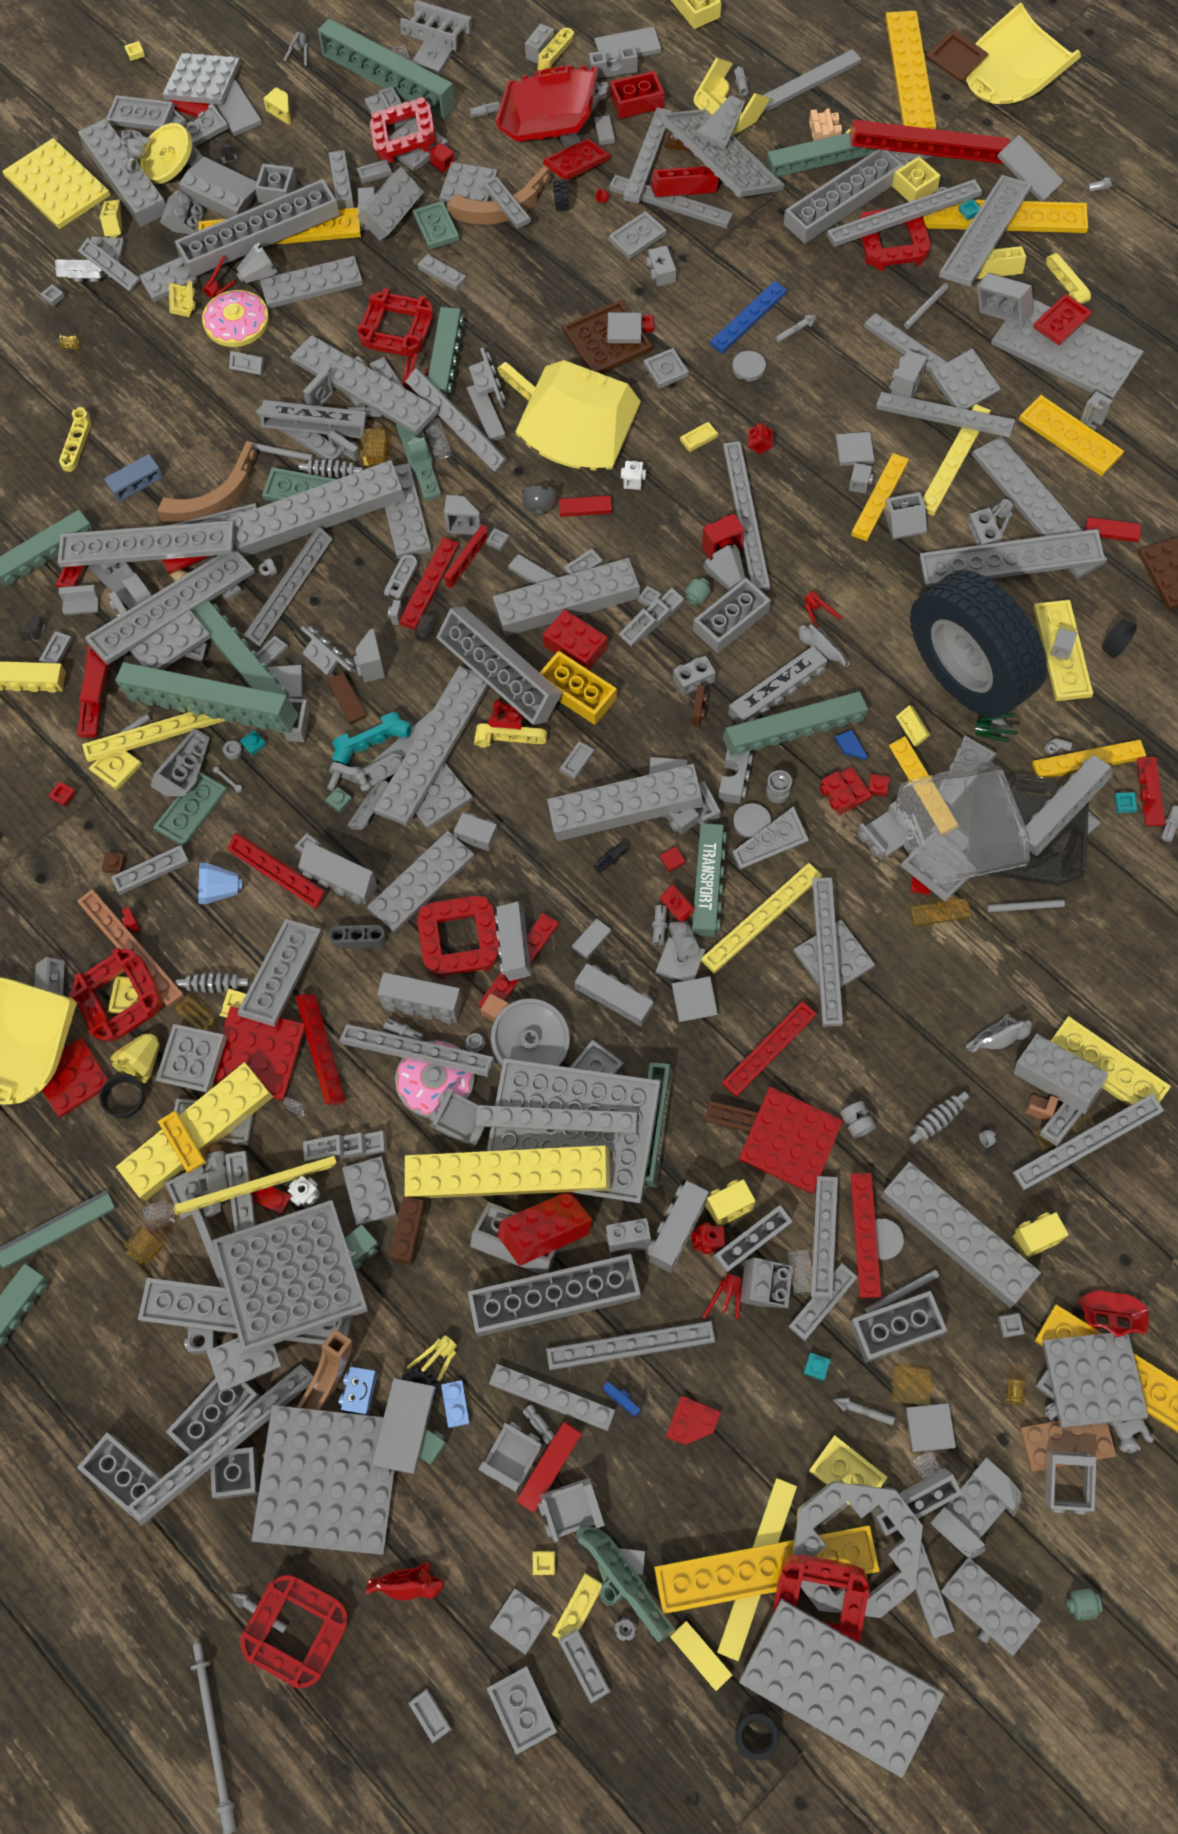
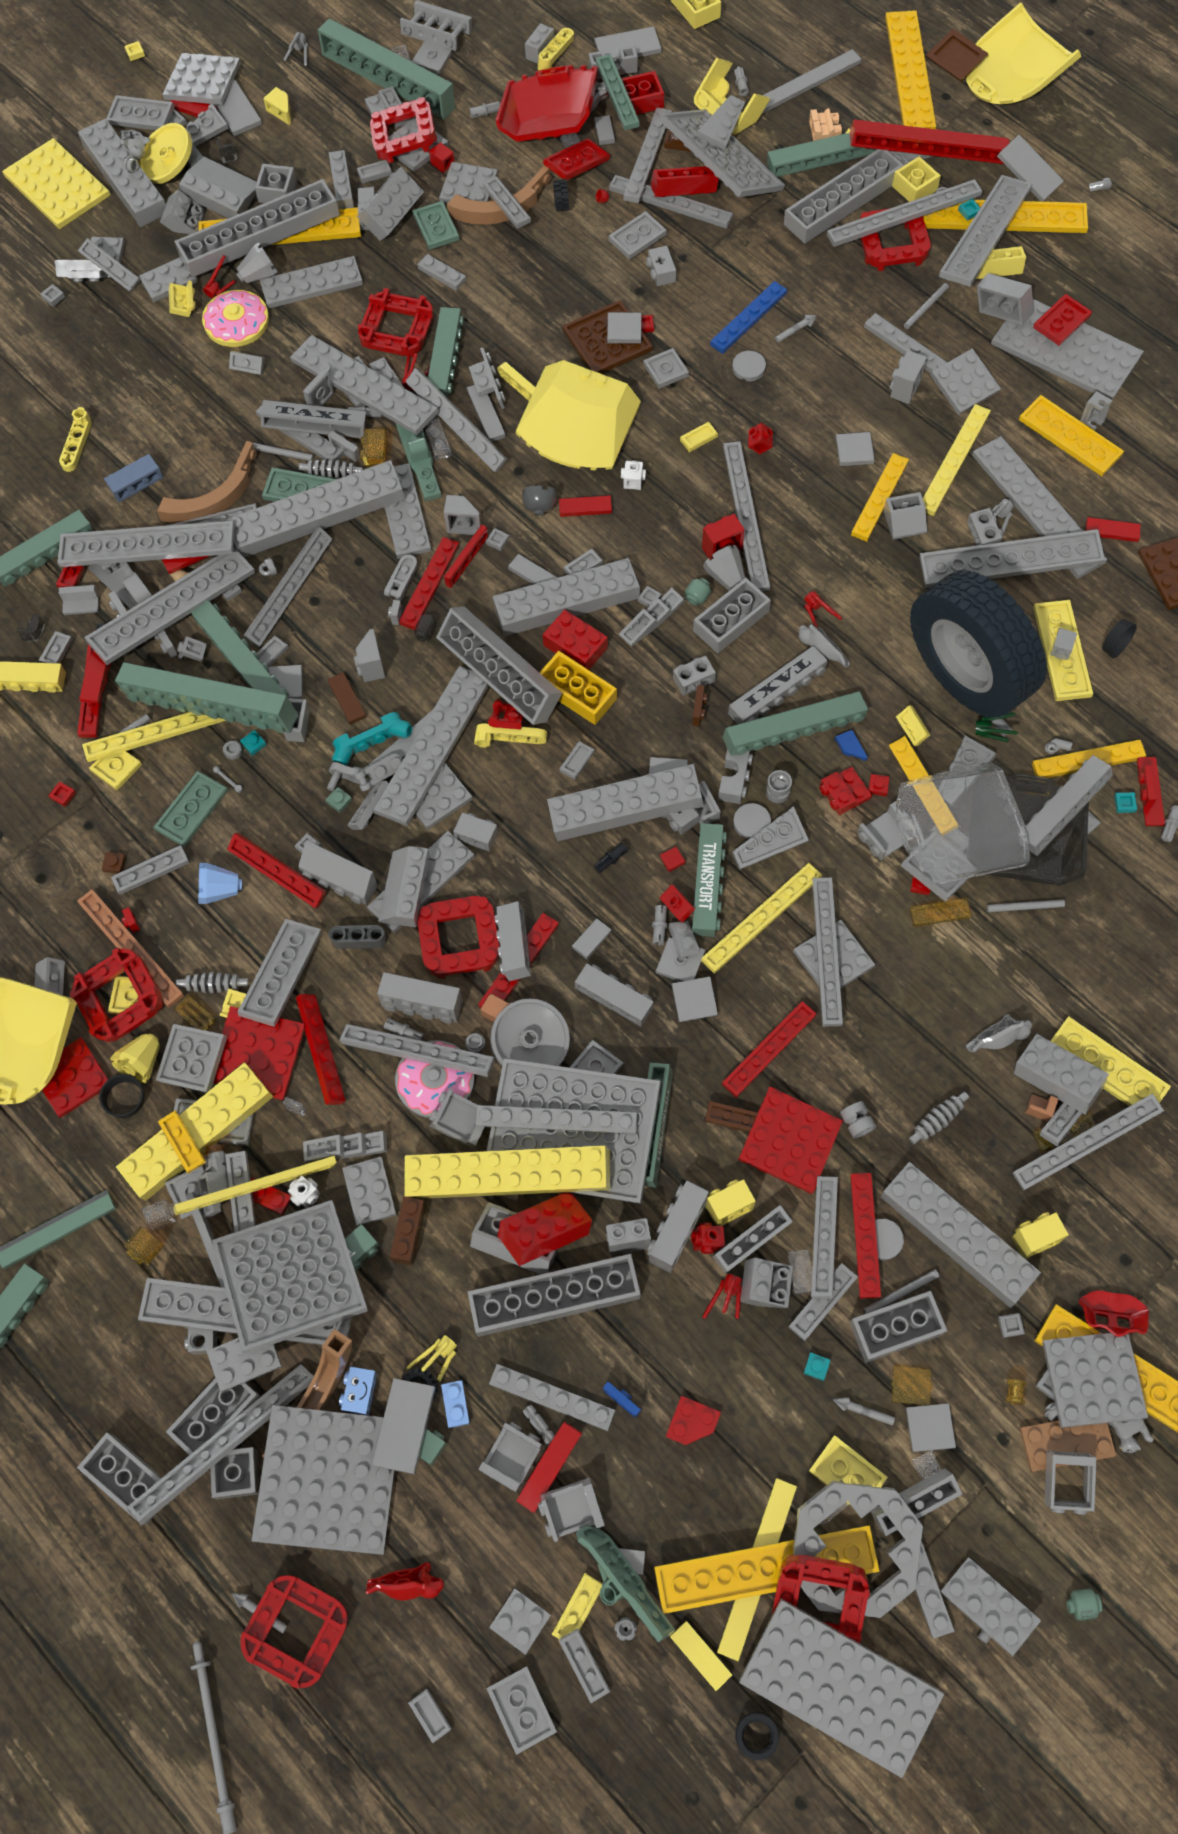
clear yellow bush [59,334,80,350] -> none
light yellow slope [100,199,122,238] -> none
light grey plate [130,610,211,670] -> none
light grey wedge [151,728,210,796] -> none
light grey bracket [300,626,358,675] -> none
light yellow tile [533,1551,555,1575] -> none
light grey tile [546,1321,715,1371] -> none
light grey brick [849,463,874,494] -> none
light grey plate [876,392,1015,437] -> none
light grey piece [930,1458,1022,1559] -> none
light grey hinge [979,1130,997,1148] -> none
light yellow beam [1046,253,1091,304] -> none
none -> light grey slope [378,846,430,927]
none -> sand green plate [596,54,639,131]

